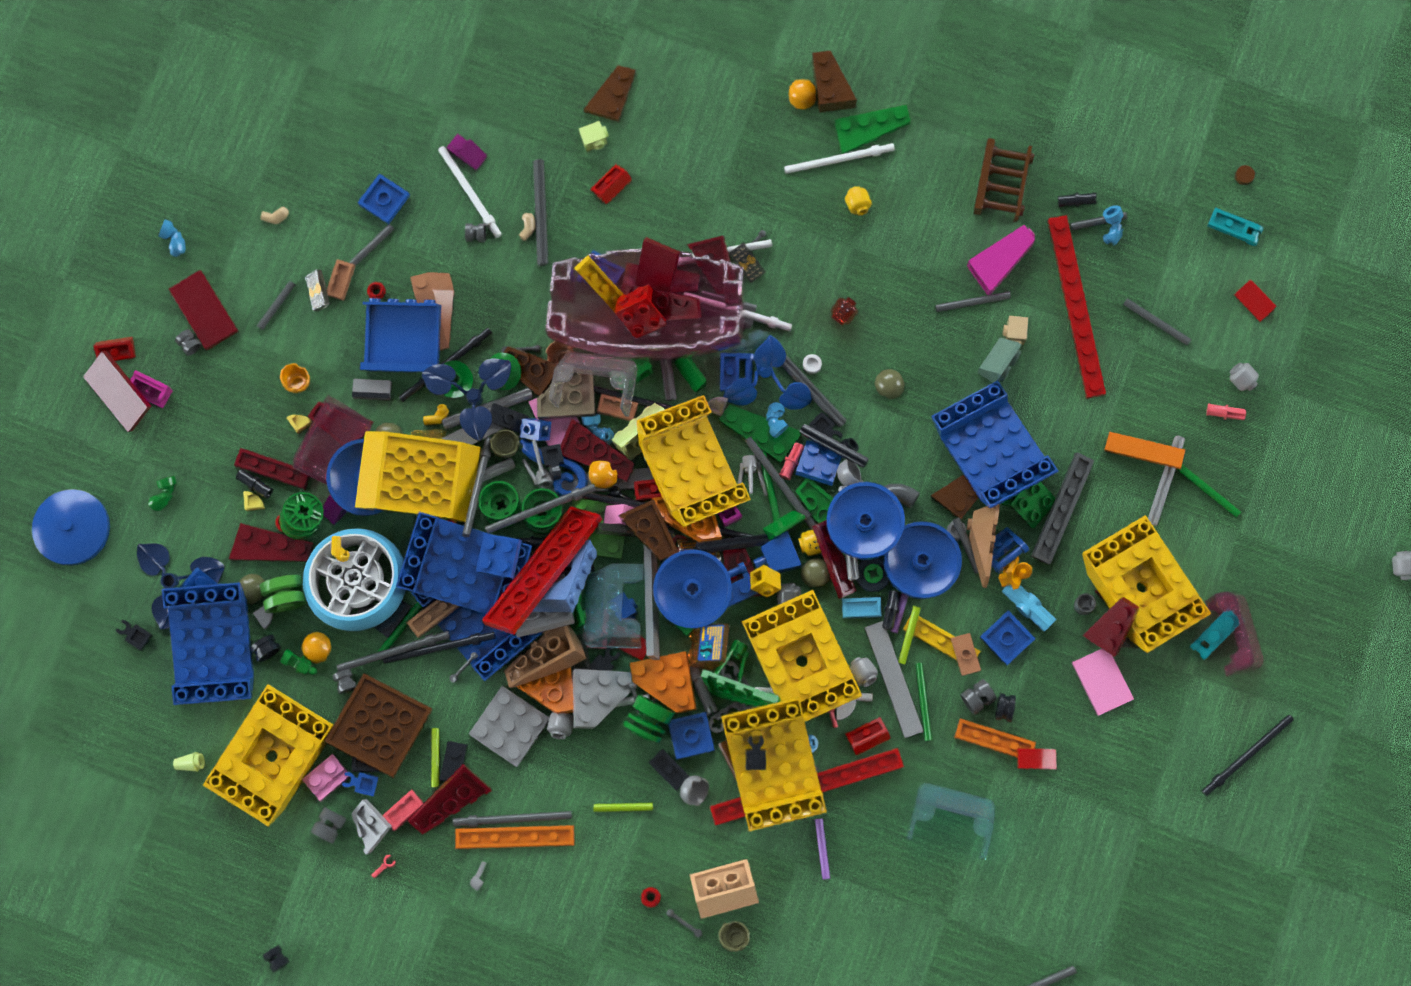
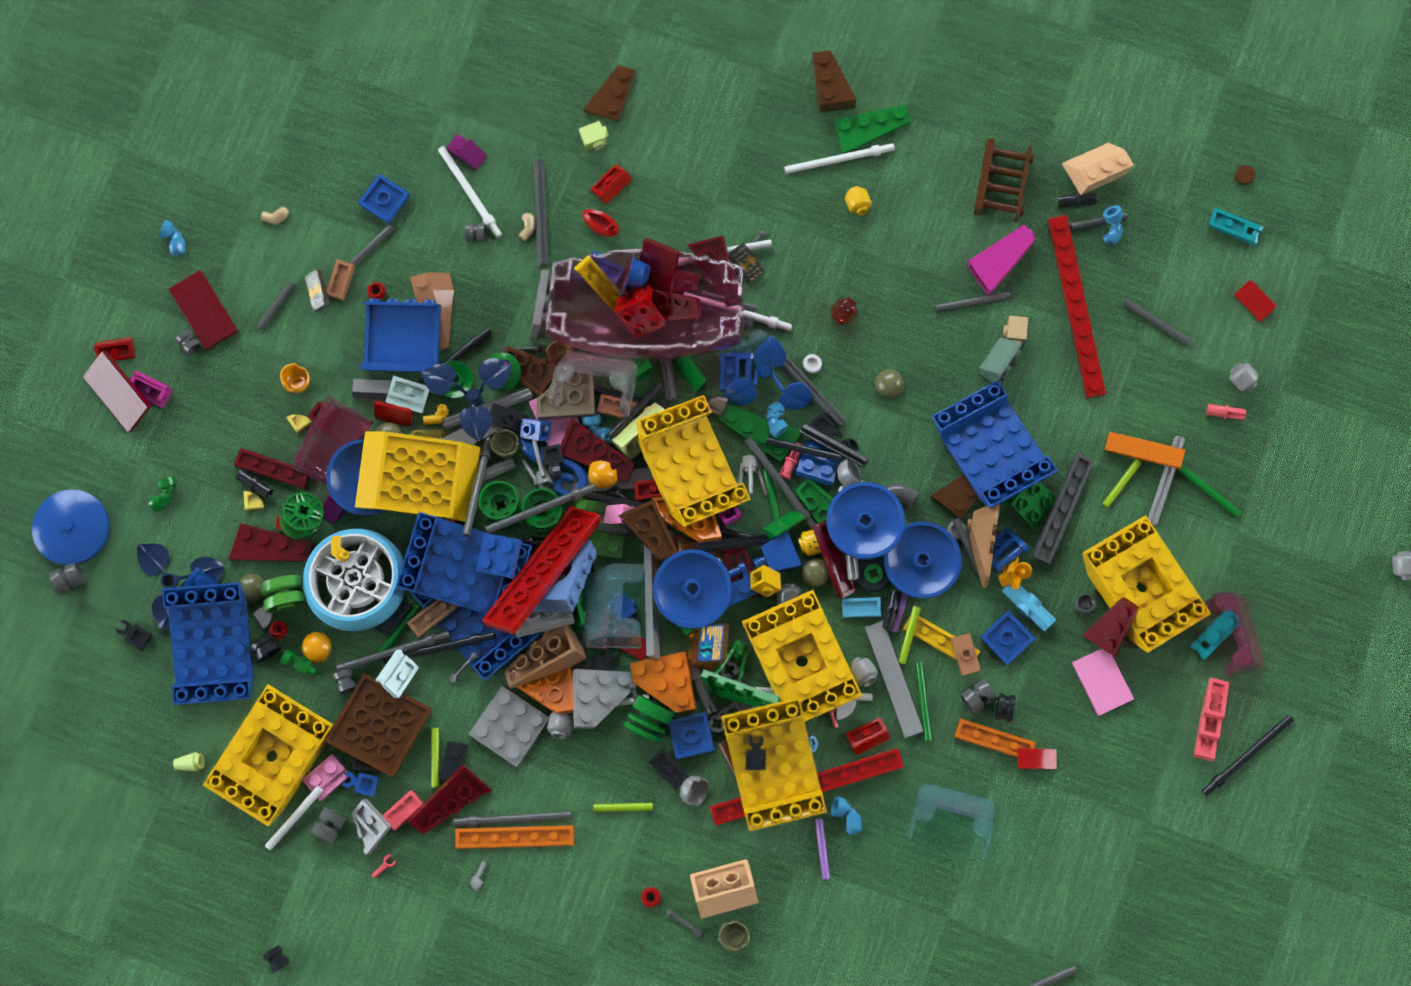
light orange hair [789,79,816,109] -> none
none -> dark grey wheel [49,562,86,595]
none -> white bar [265,786,323,850]
none -> red plate [269,621,288,640]
none -> red slope [374,401,414,427]
none -> light aqua plate [376,649,419,698]
none -> light aqua plate [385,376,429,413]
none -> light grey plate [530,269,552,340]
none -> red arm [582,209,619,237]
none -> black bar [608,382,664,439]
none -> blue piece [620,254,650,296]
none -> black bar [766,437,842,462]
none -> dark azure arm [831,796,863,835]
none -> light nougat slope [1062,143,1134,195]
none -> lime bar [1102,459,1142,508]
none -> coral slope [1193,677,1229,762]

